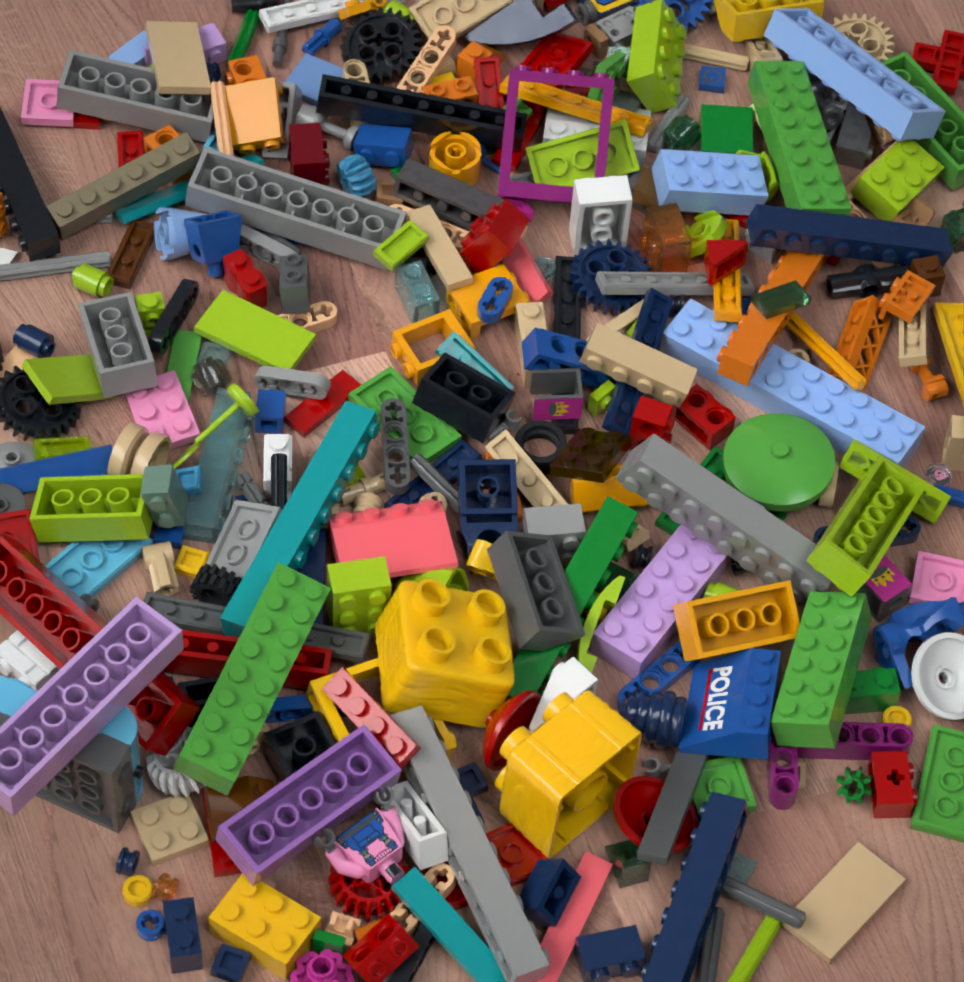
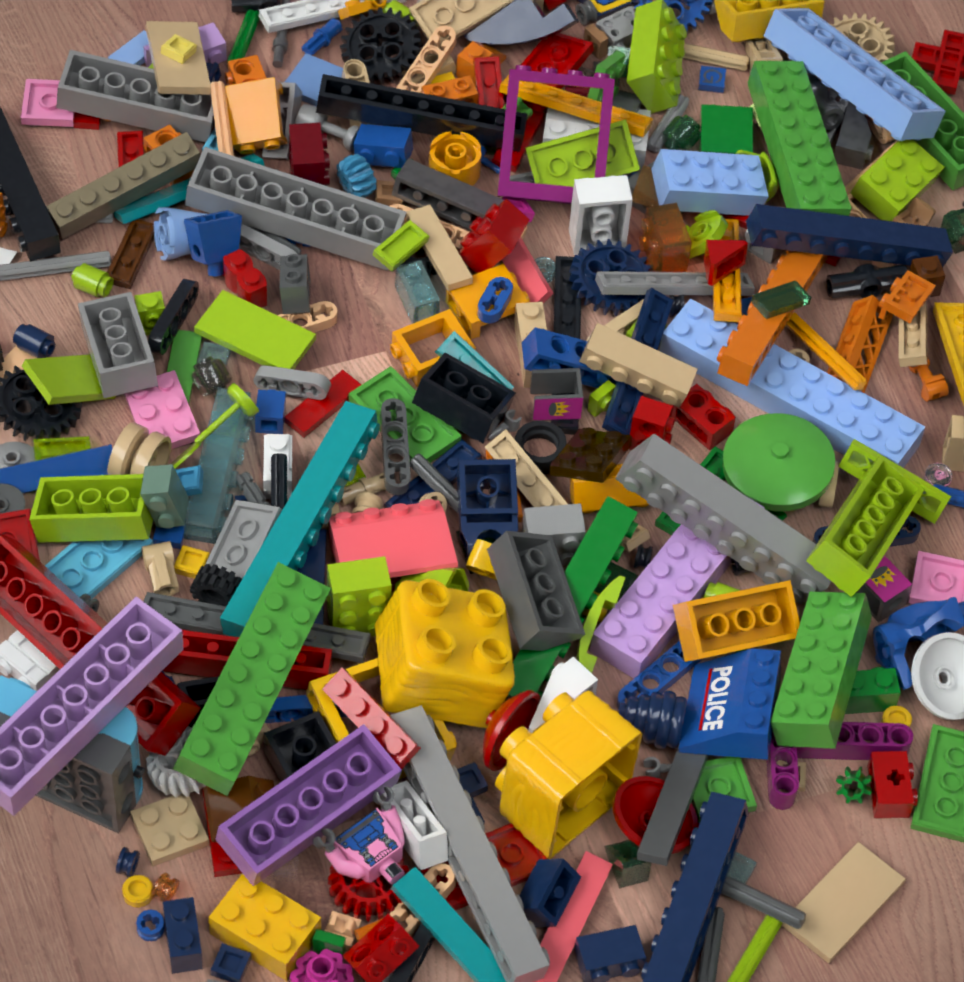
none -> light yellow tile [161,34,197,64]

